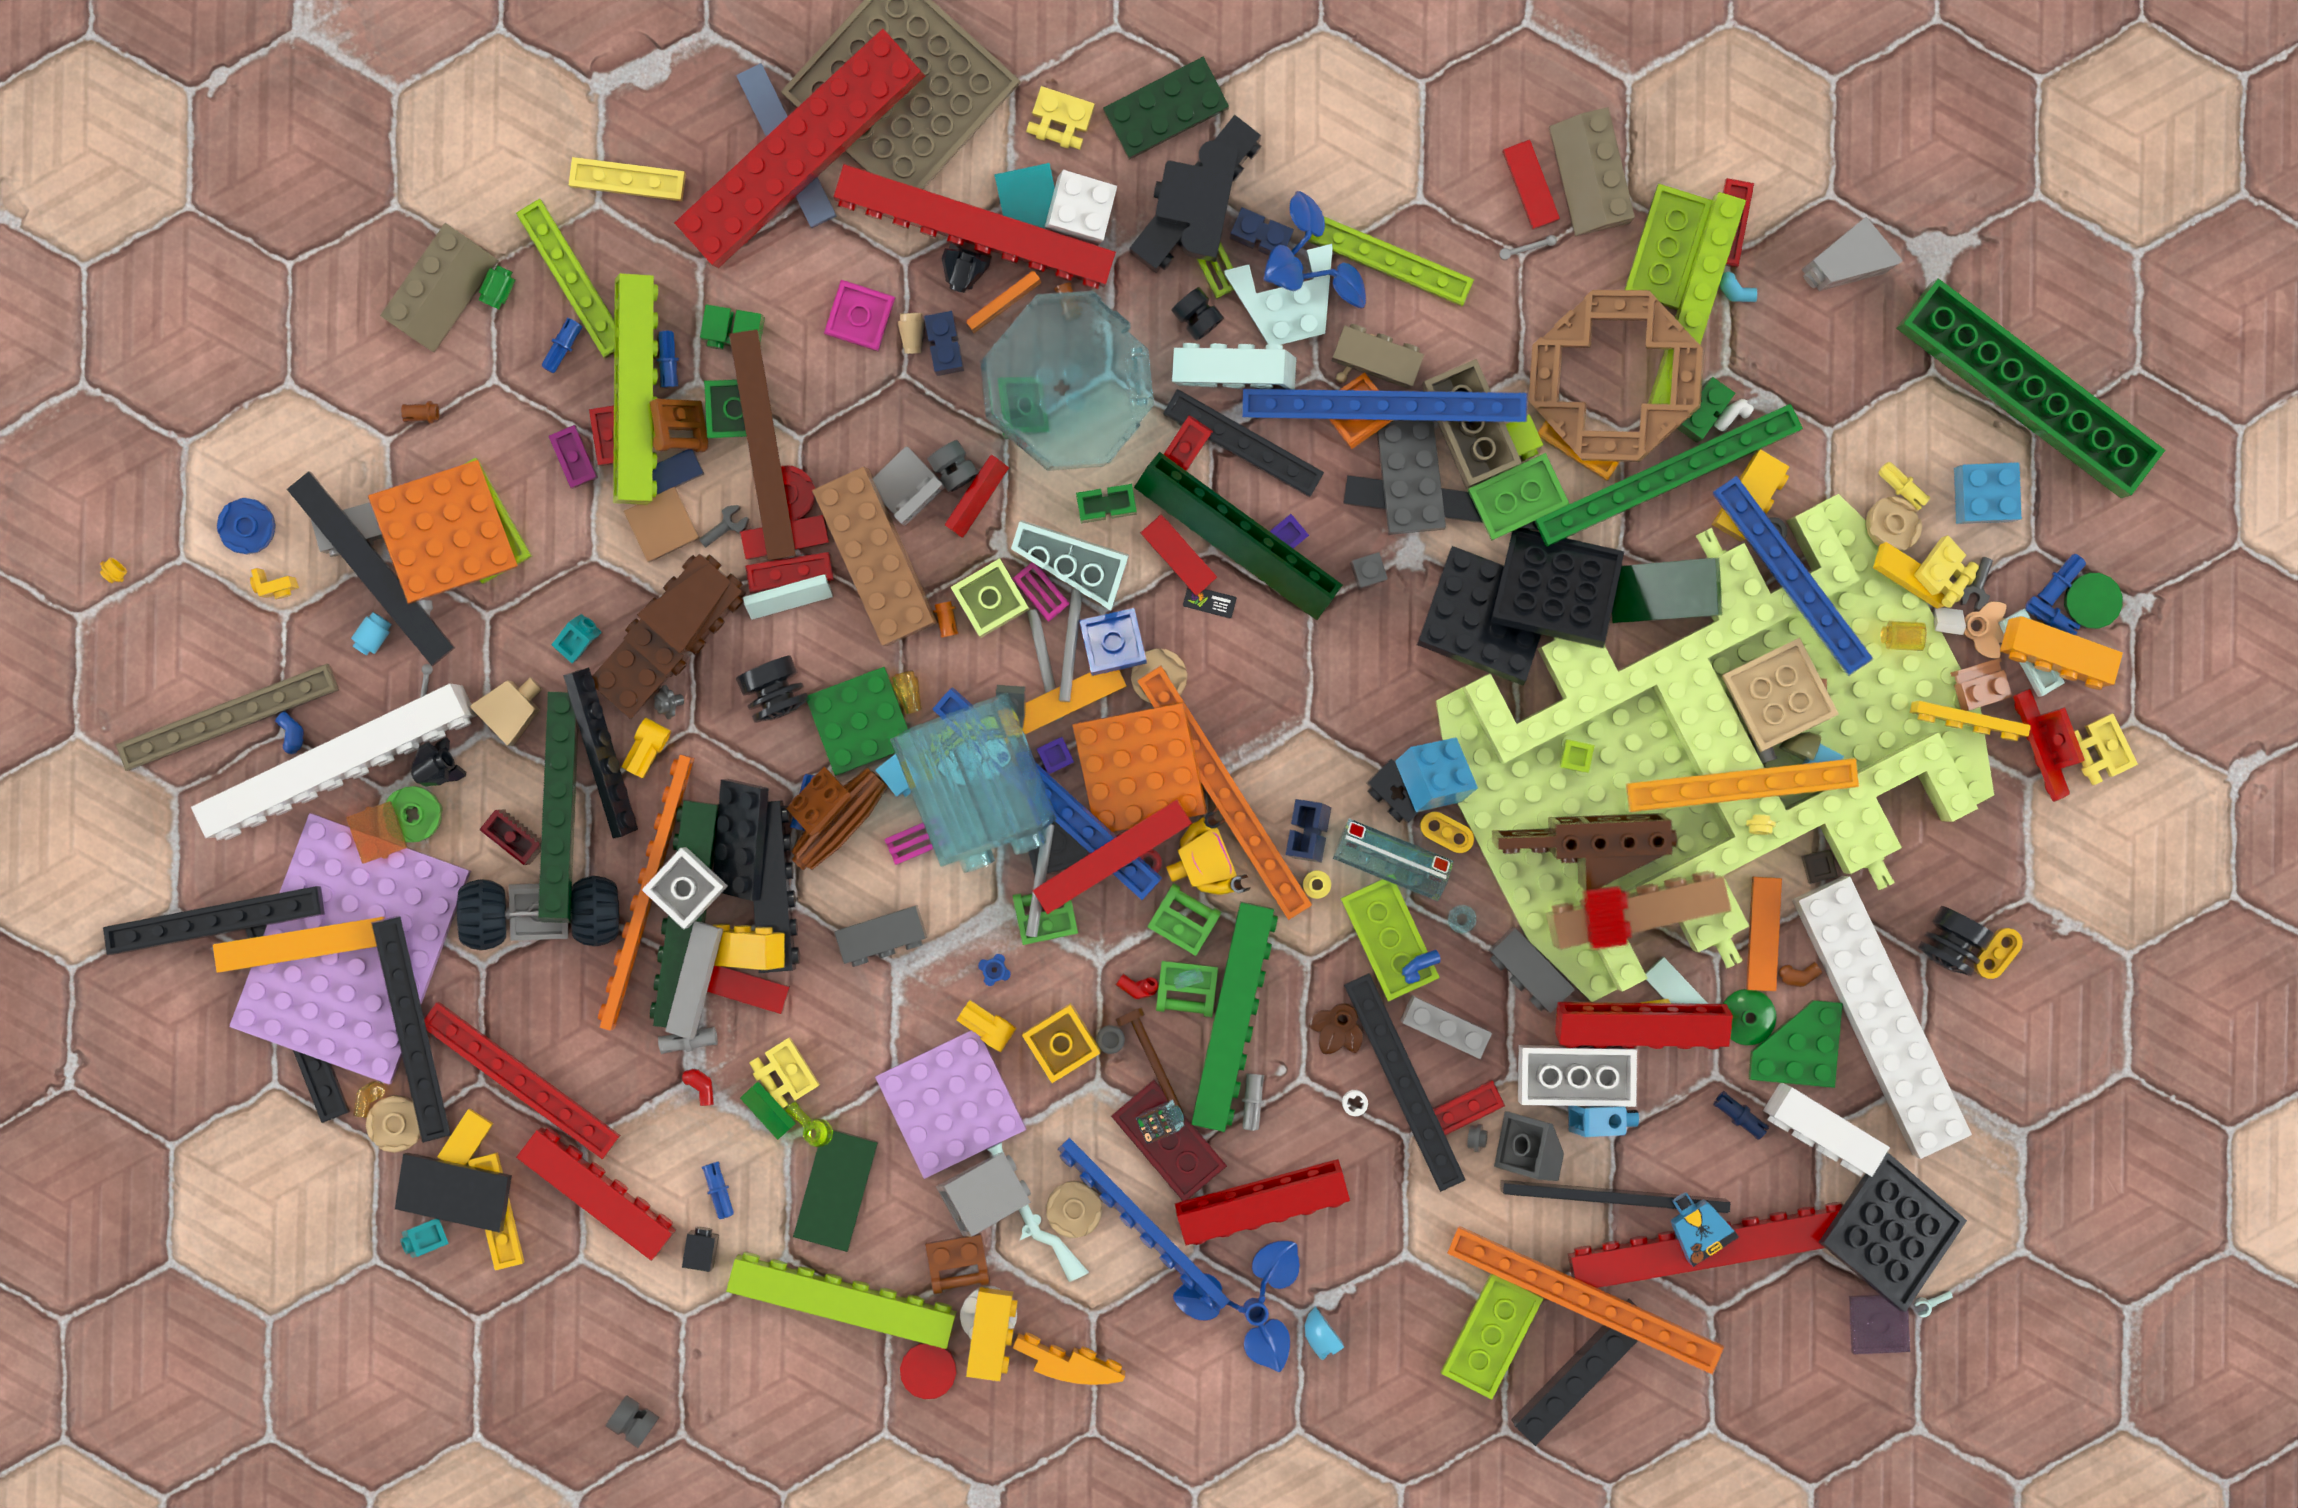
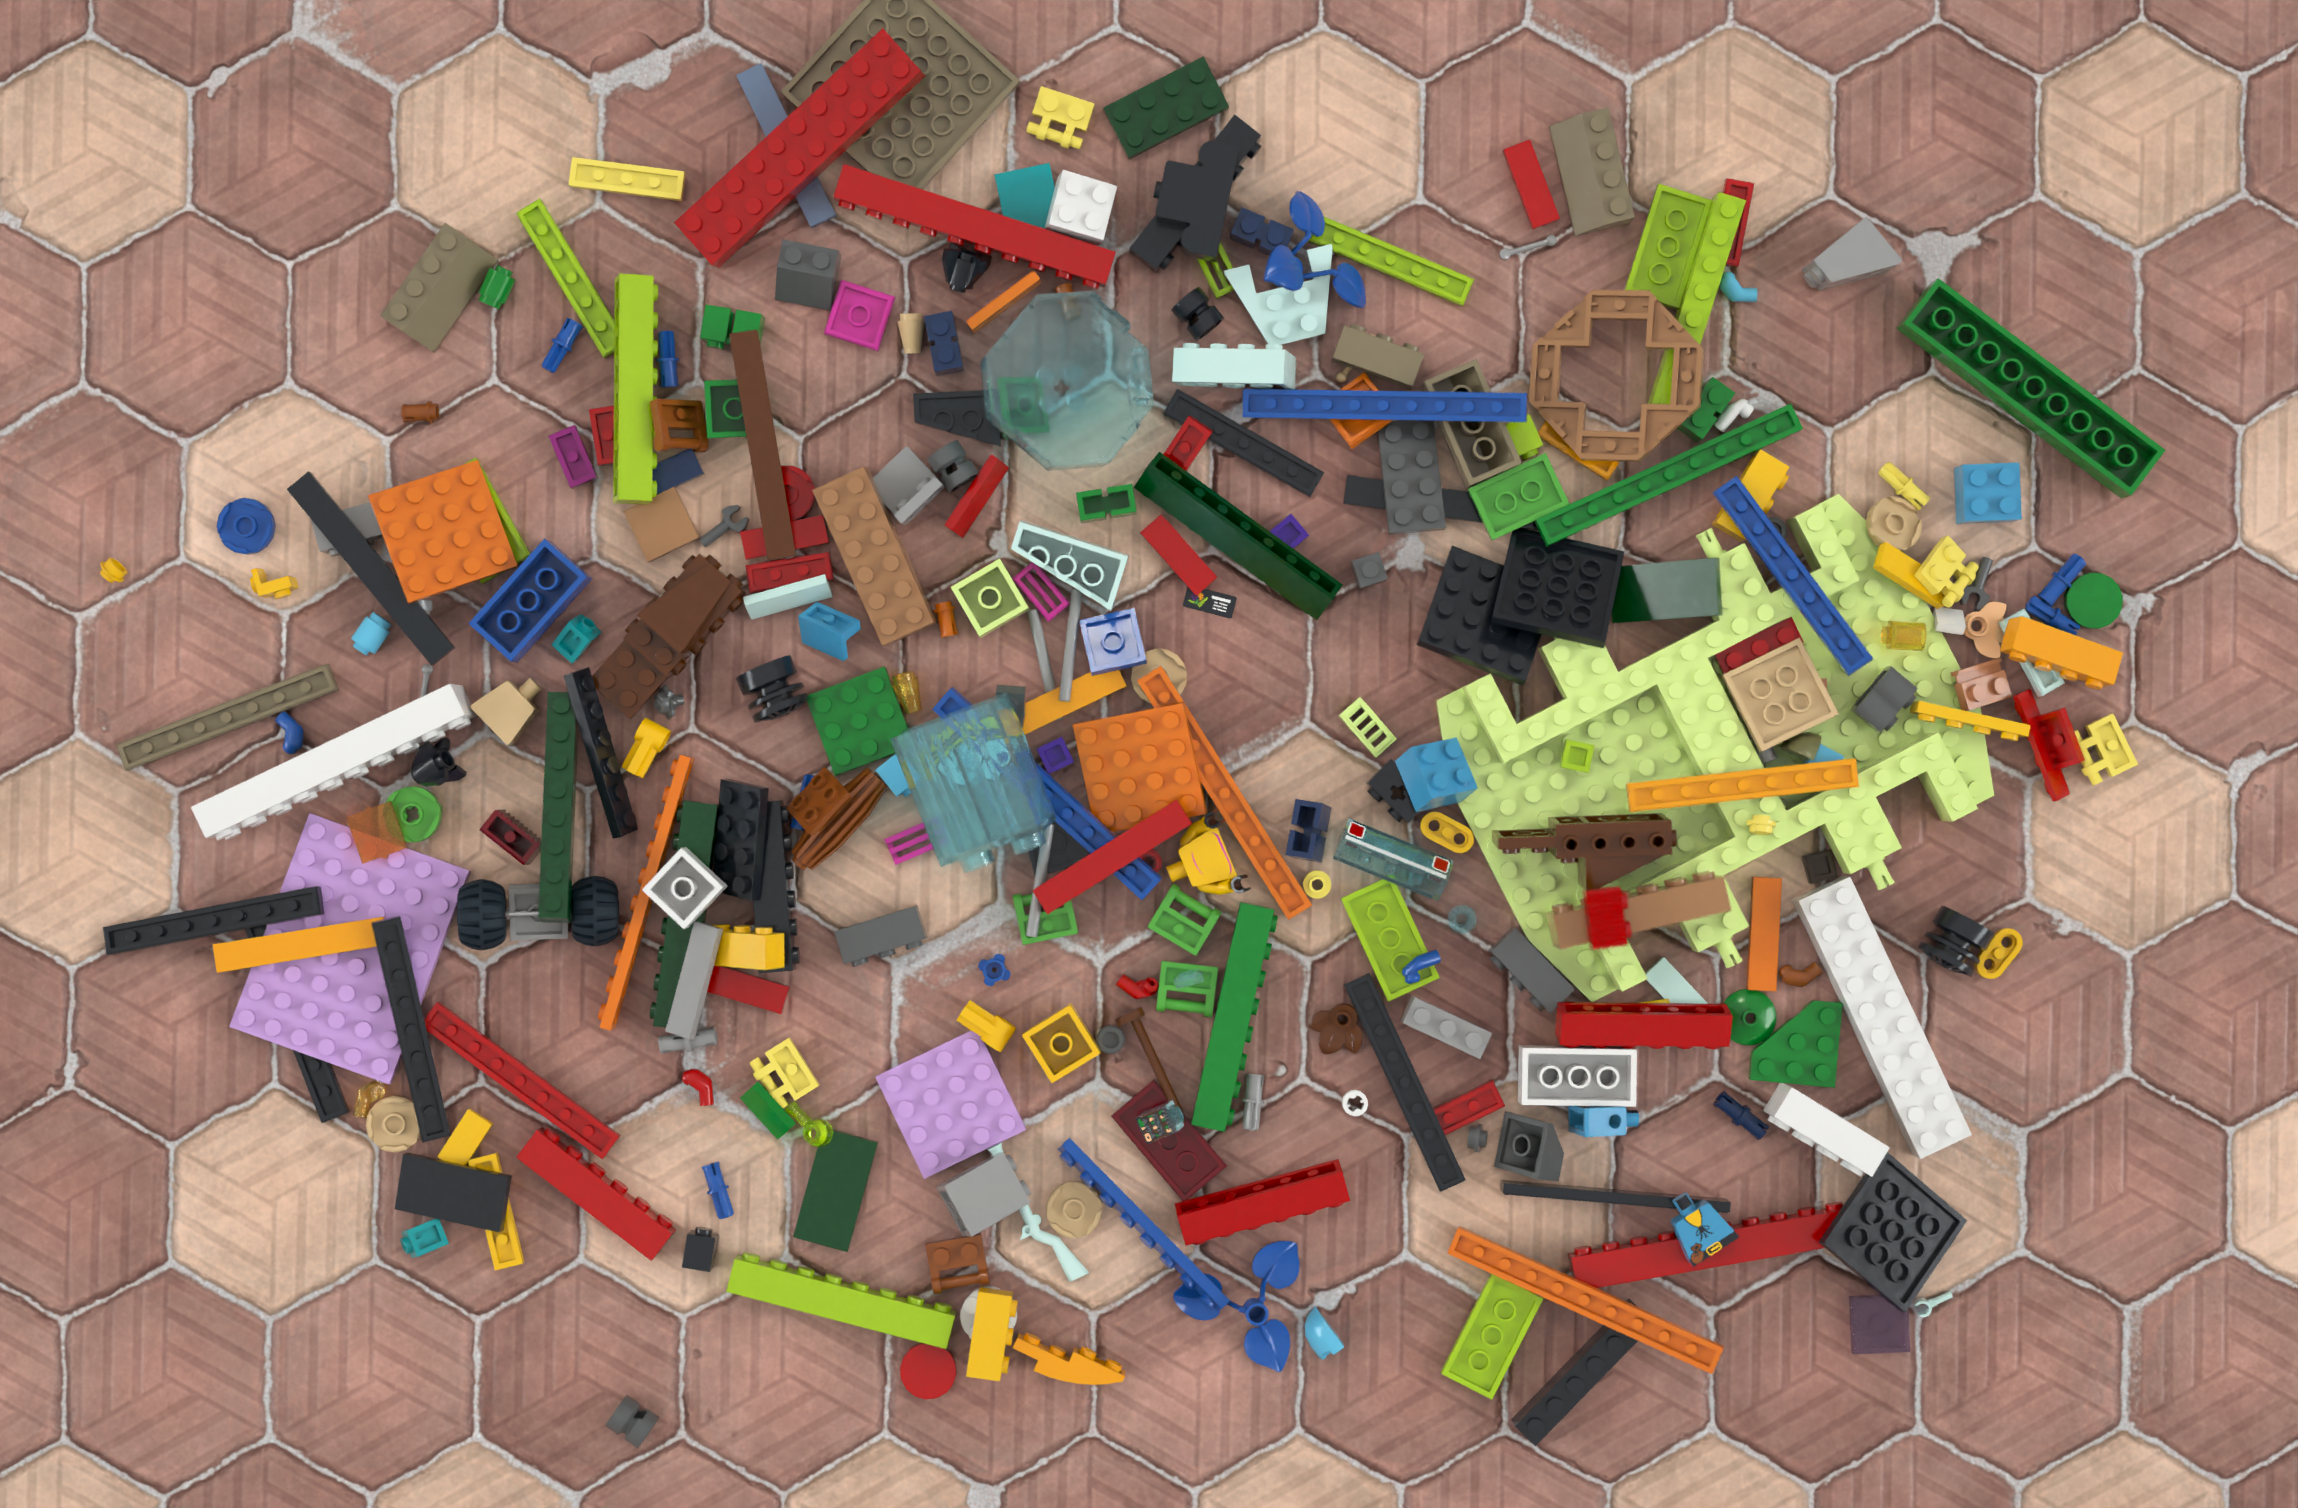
none -> blue brick [468,539,593,663]
none -> dark grey slope [775,239,841,311]
none -> dark azure panel [798,602,861,661]
none -> black wing [913,389,1001,447]
none -> yellowish green slope [1338,697,1397,758]
none -> red plate [1713,617,1804,674]
none -> dark grey brick [1850,666,1918,732]

